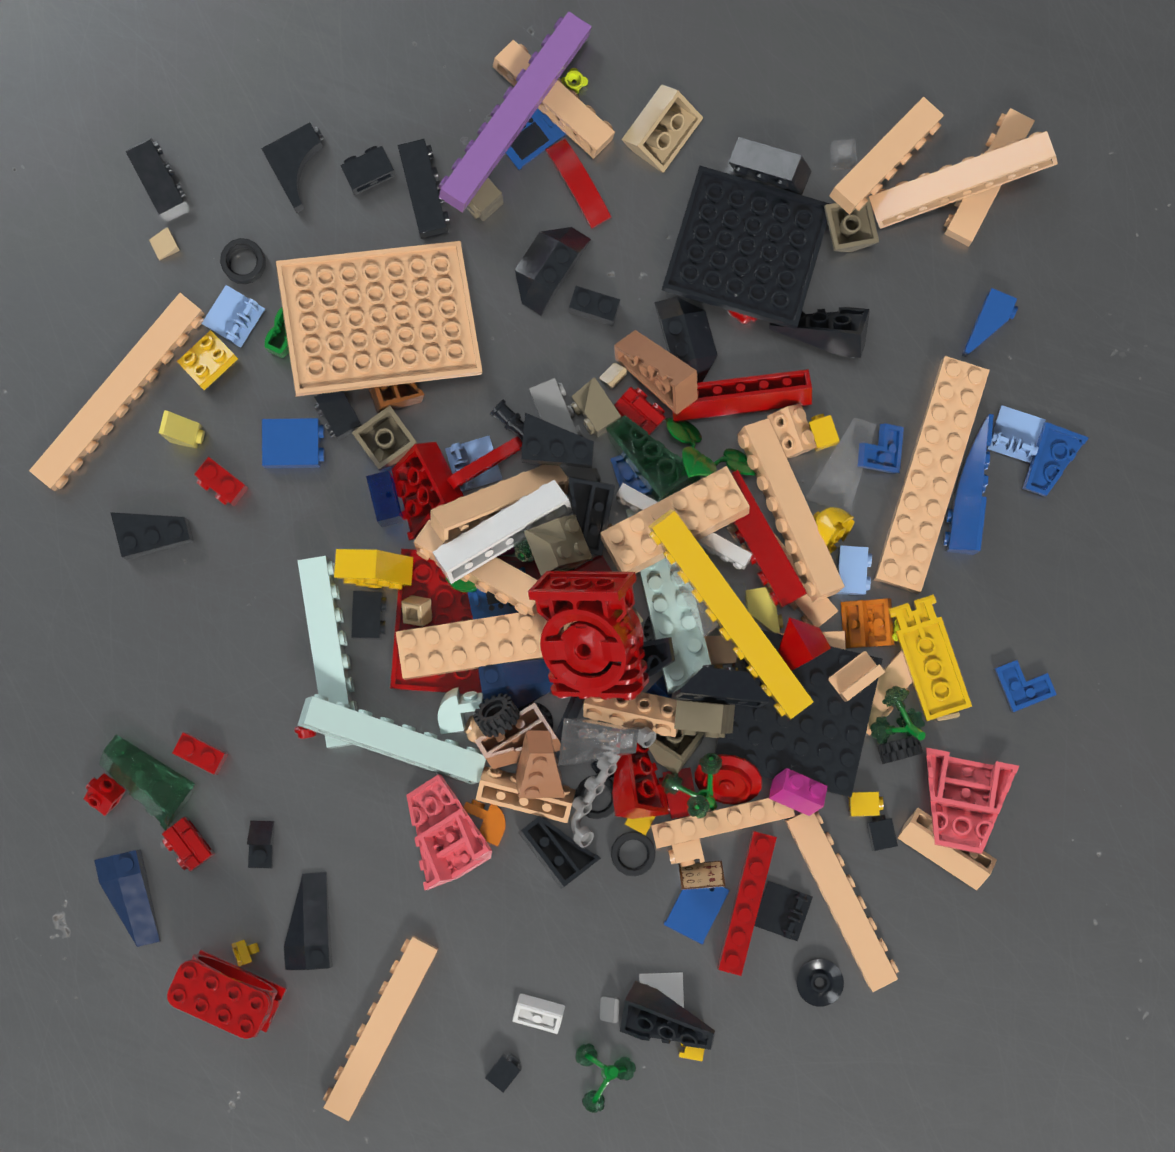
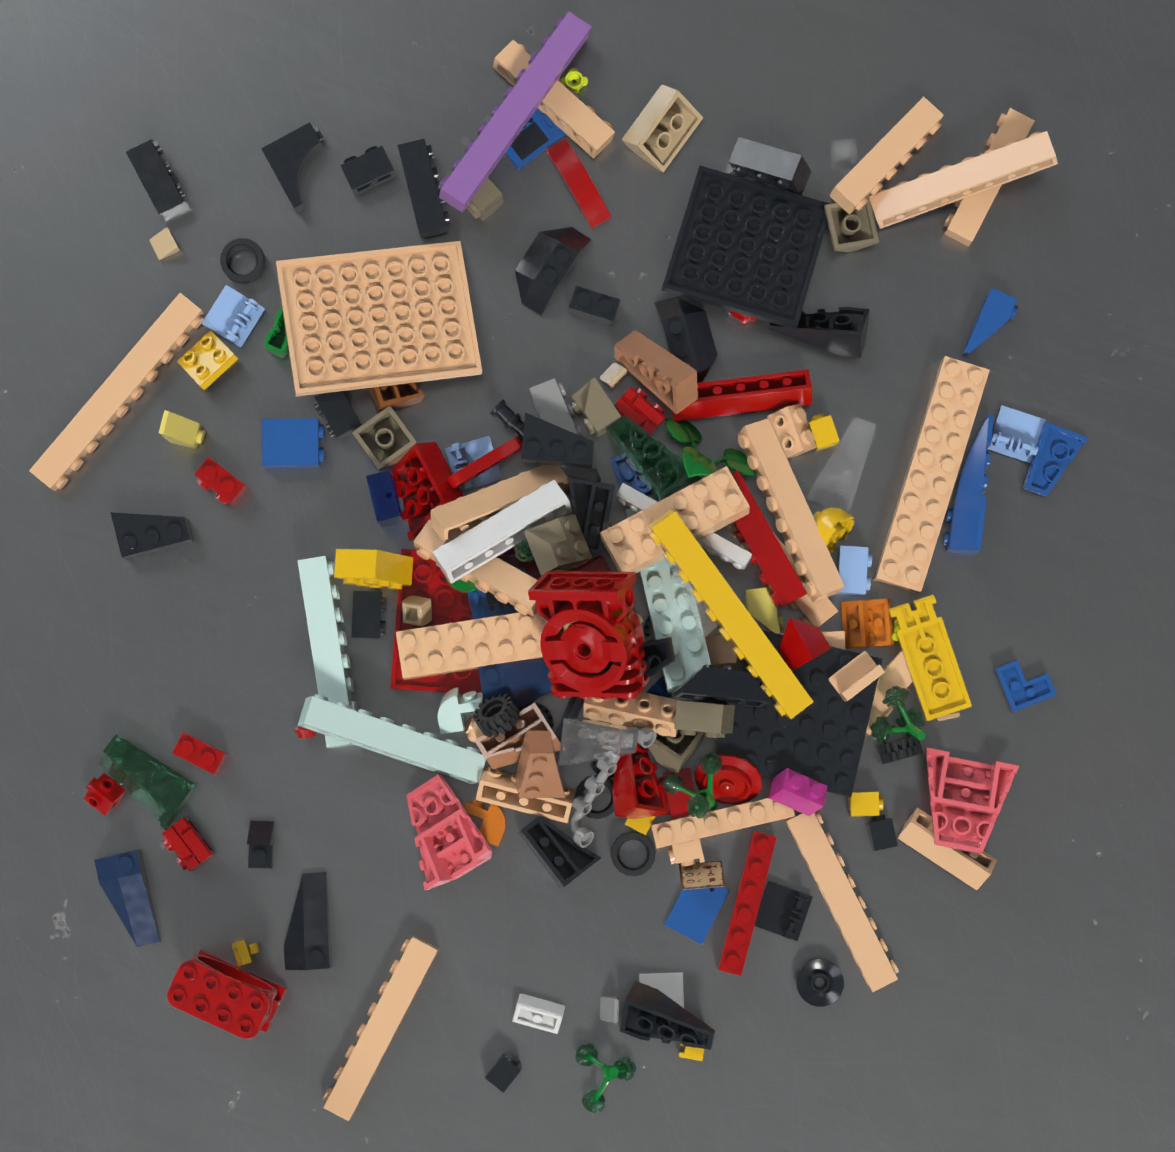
blue plate [857,423,904,474] -> none

